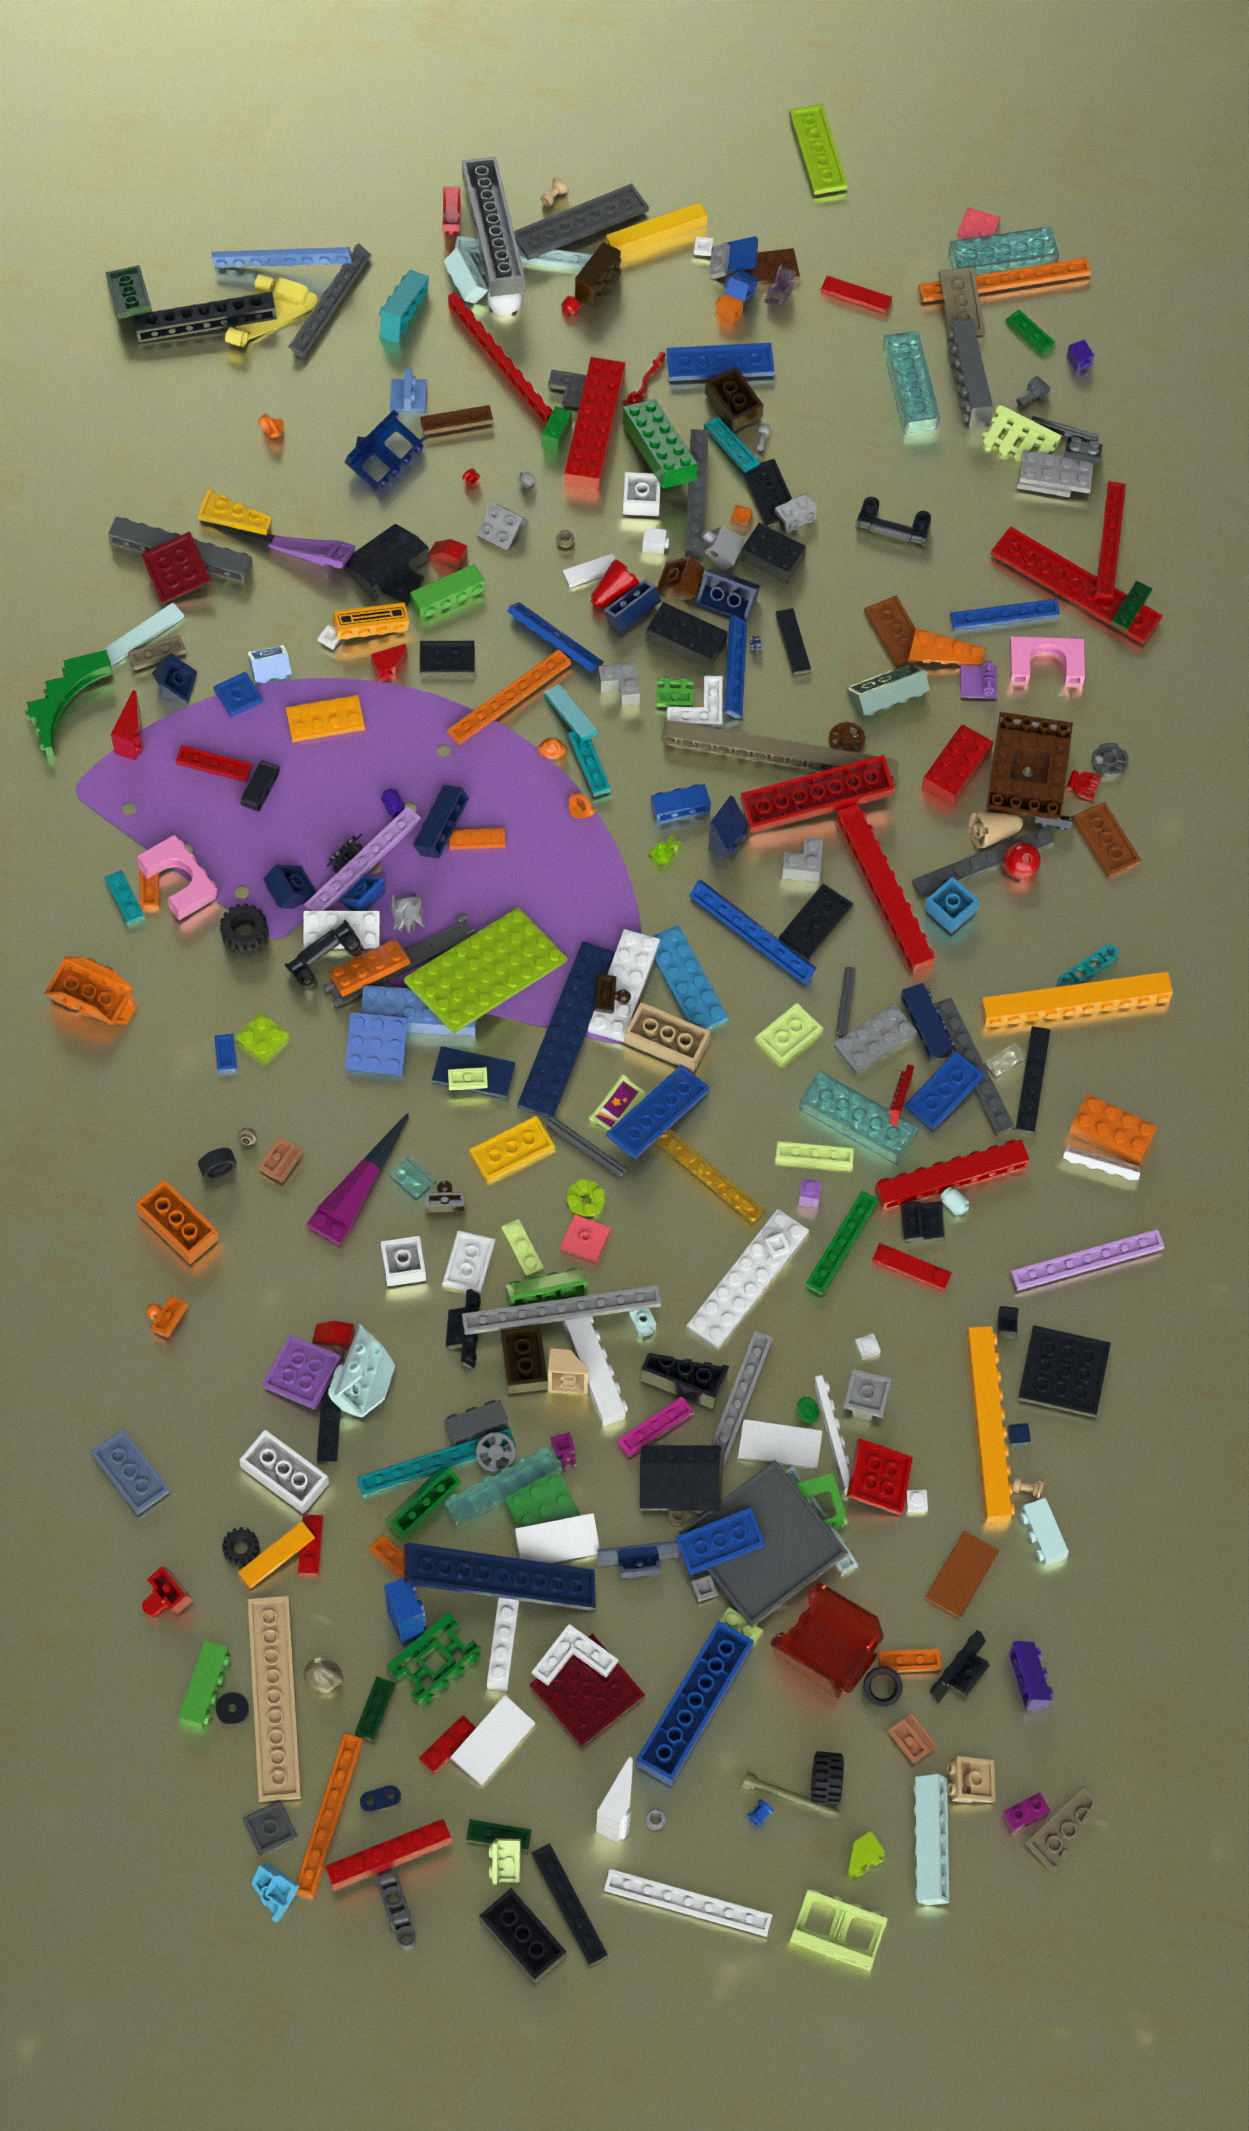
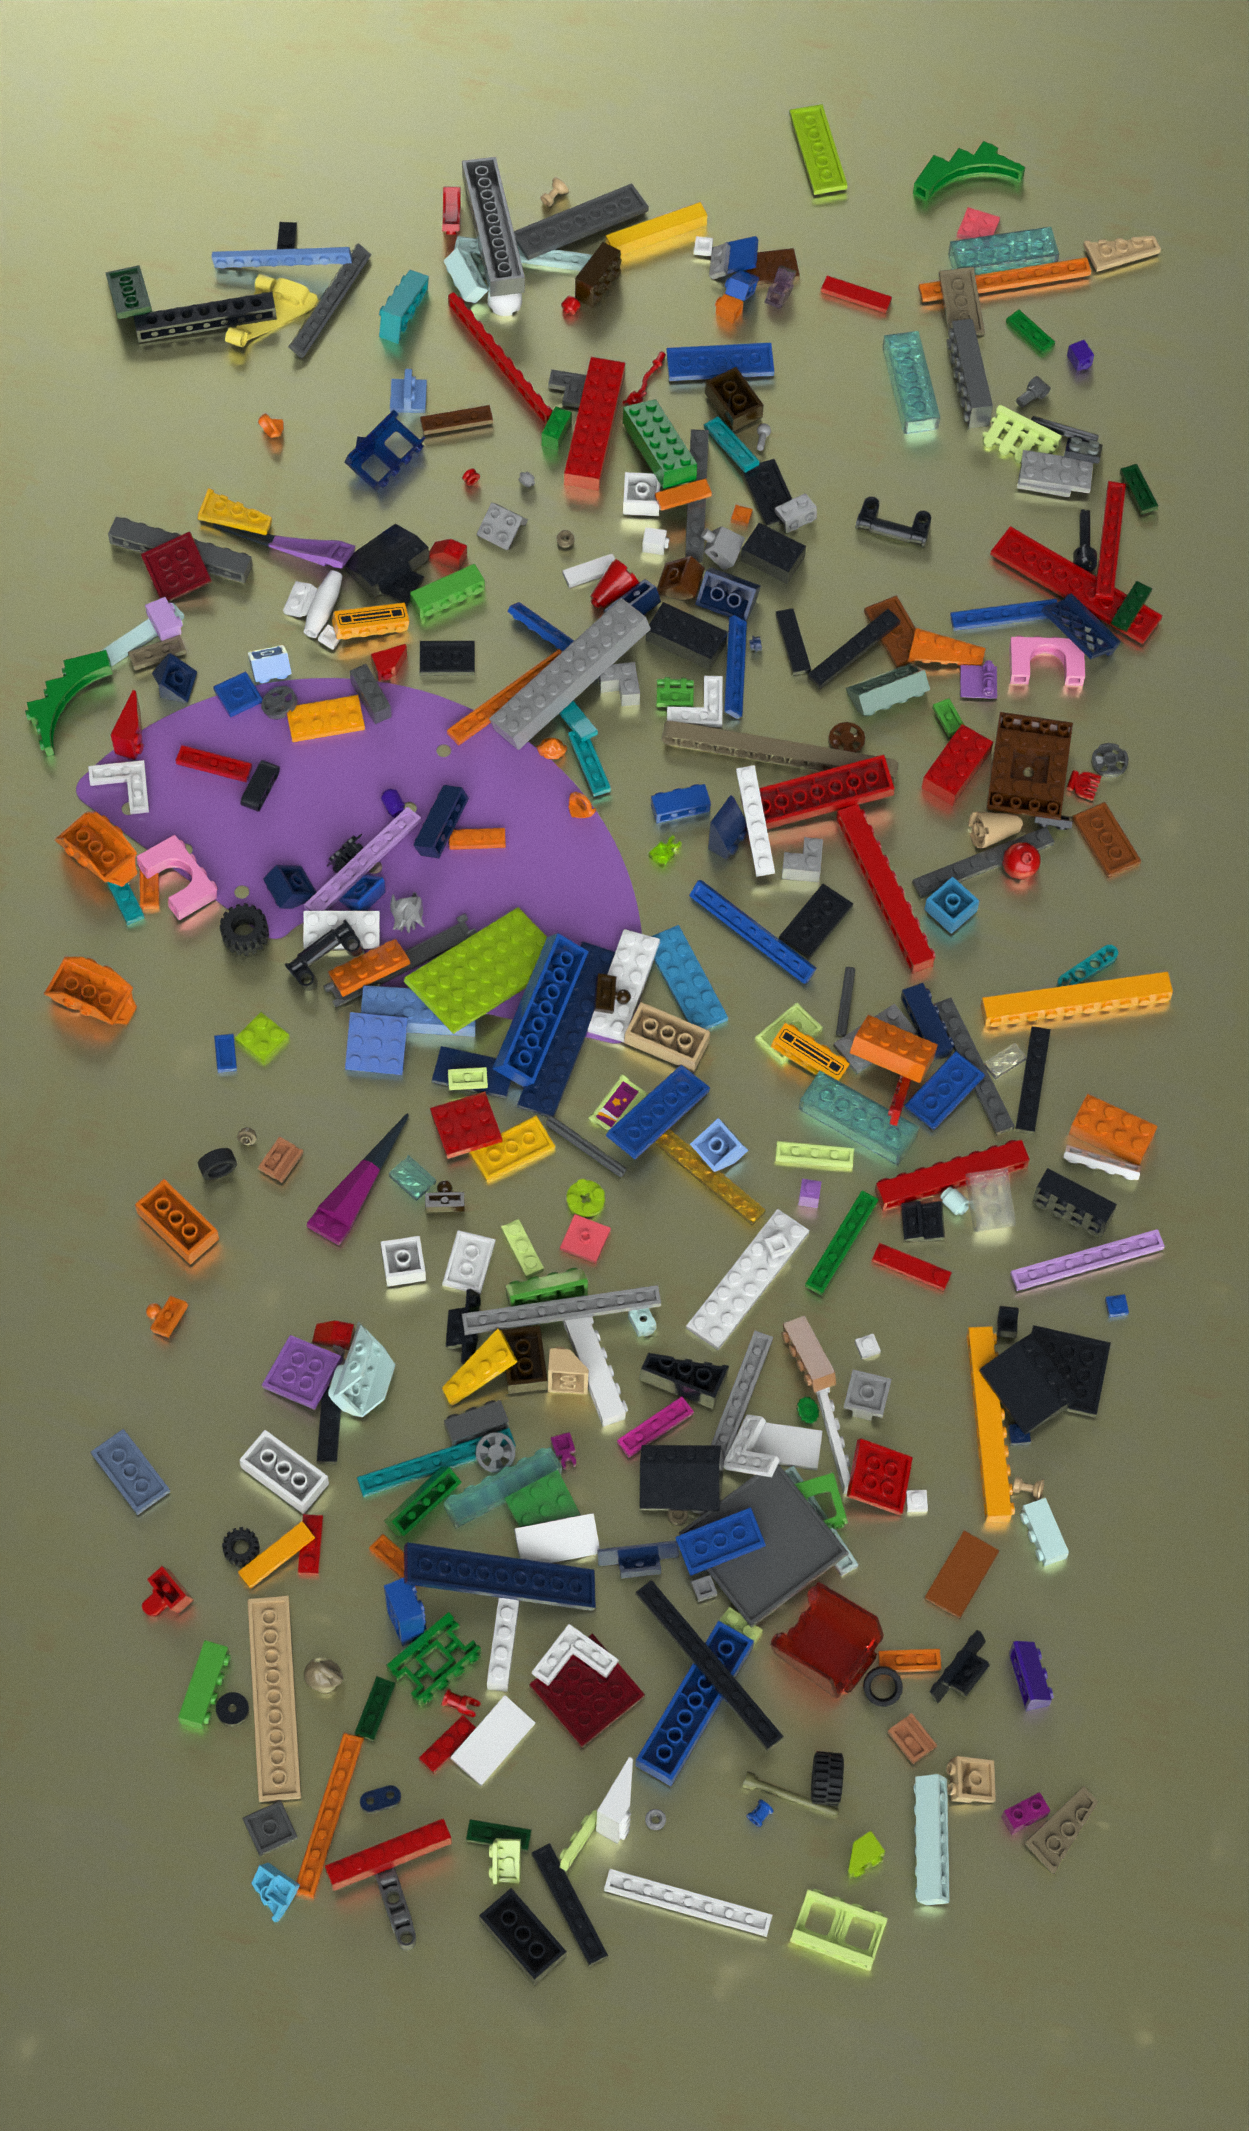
none -> orange slope [54,811,137,887]
none -> white plate [88,760,149,814]
none -> lavender brick [145,597,183,641]
none -> dark grey piece [261,686,297,720]
none -> black plate [277,222,297,249]
none -> white plate [283,570,343,638]
none -> dark grey brick [350,664,391,724]
none -> red plate [430,1091,503,1159]
none -> red piece [441,1689,481,1717]
none -> yellow wing [442,1328,518,1405]
none -> light grey brick [489,598,651,750]
none -> blue brick [492,933,589,1087]
none -> yellowish green plate [559,1810,597,1871]
none -> black plate [635,1580,784,1751]
none -> orange tile [655,478,712,511]
none -> light blue slope [690,1118,749,1172]
none -> white plate [724,1414,780,1477]
none -> white plate [736,765,775,877]
none -> light orange brick [770,1023,850,1088]
none -> medium nougat brick [781,1316,836,1393]
none -> black plate [808,609,901,689]
none -> orange brick [850,1015,938,1083]
none -> green arch [913,141,1025,201]
none -> bright green plate [932,698,964,737]
none -> clear brick [965,1168,1016,1232]
none -> black slope [979,1334,1078,1435]
none -> black brick [1032,1168,1117,1238]
none -> dark blue fence [1041,593,1121,659]
none -> black piece [1073,509,1097,572]
none -> tan wing [1083,236,1161,272]
none -> blue plate [1105,1294,1129,1318]
none -> dark green plate [1120,464,1158,515]

